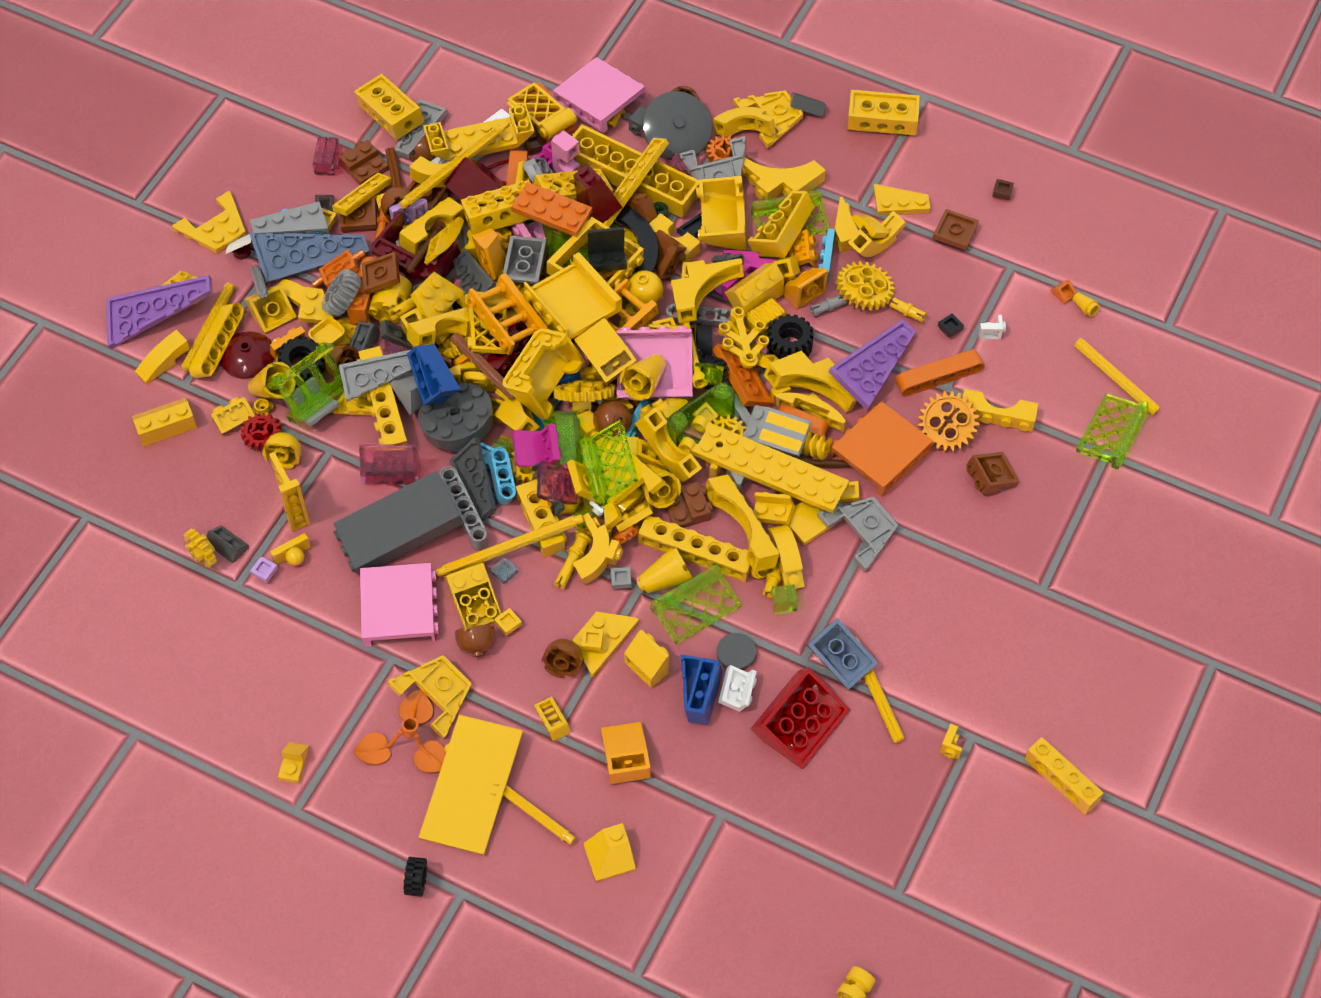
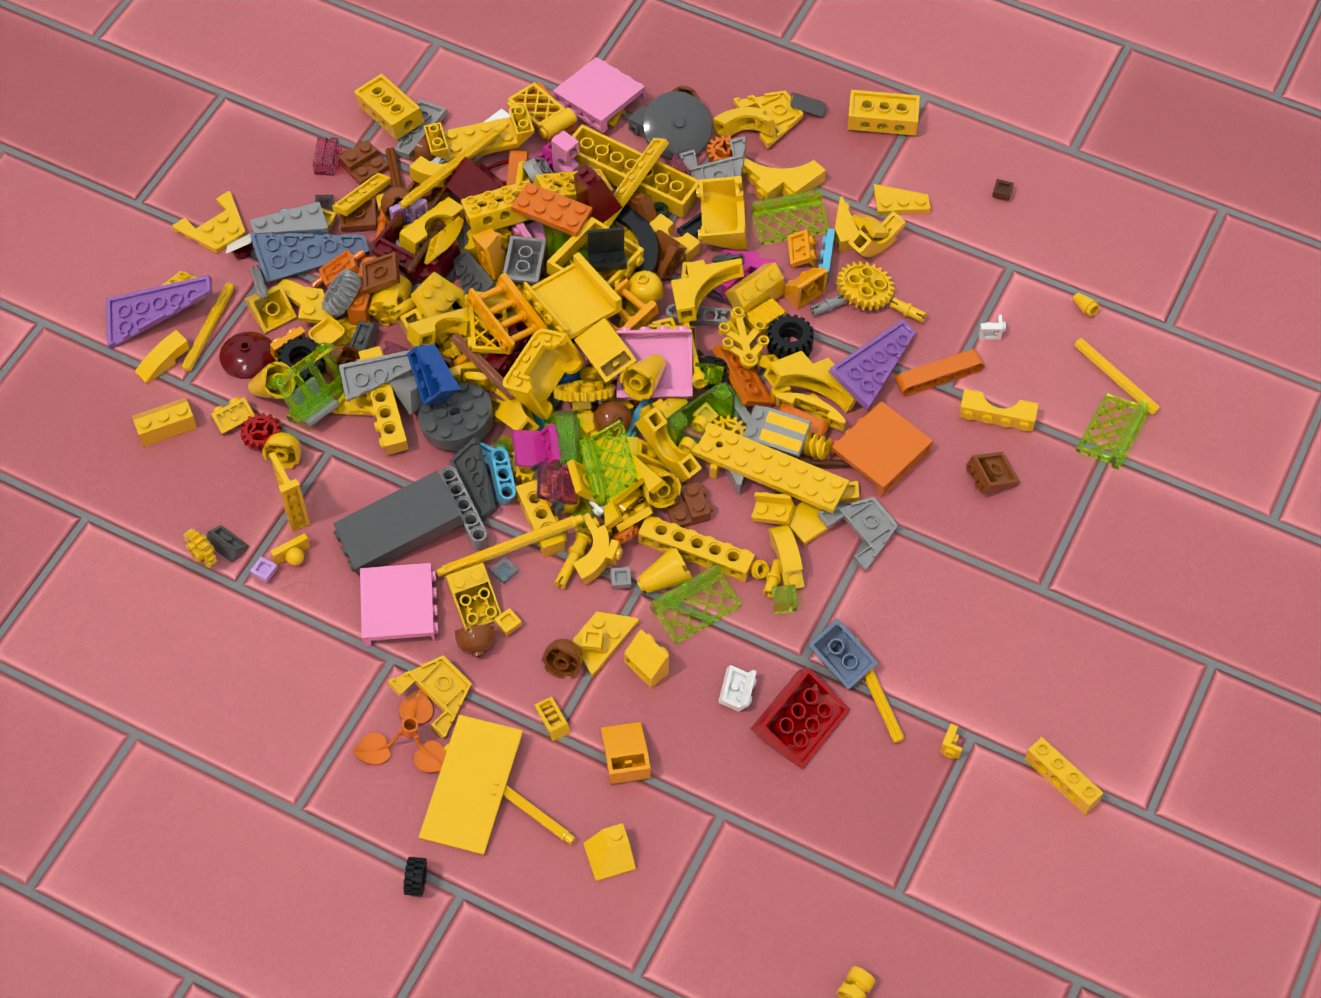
yellow beam [189,303,244,379] -> none
yellow plate [252,398,274,416] -> none
yellow slope [278,742,309,784] -> none
clear pink slope [359,445,421,486] -> none
dark grey slope [380,320,413,351] -> none
reddish brown plate [524,133,544,154] -> none
blue wedge [681,655,723,725] -> none
black tyre [696,325,712,358] -> none
yellow arch [706,475,779,572] -> none
dark grey tile [717,633,756,670] -> none
yellow wedge [748,191,815,258] -> none
yellow brick [774,255,801,281] -> none
light orange gear [918,391,980,452] -> none
dark orange plate [933,209,979,250] -> none
black plate [938,313,964,338] -> none
orange slope [1050,279,1077,304] -> none

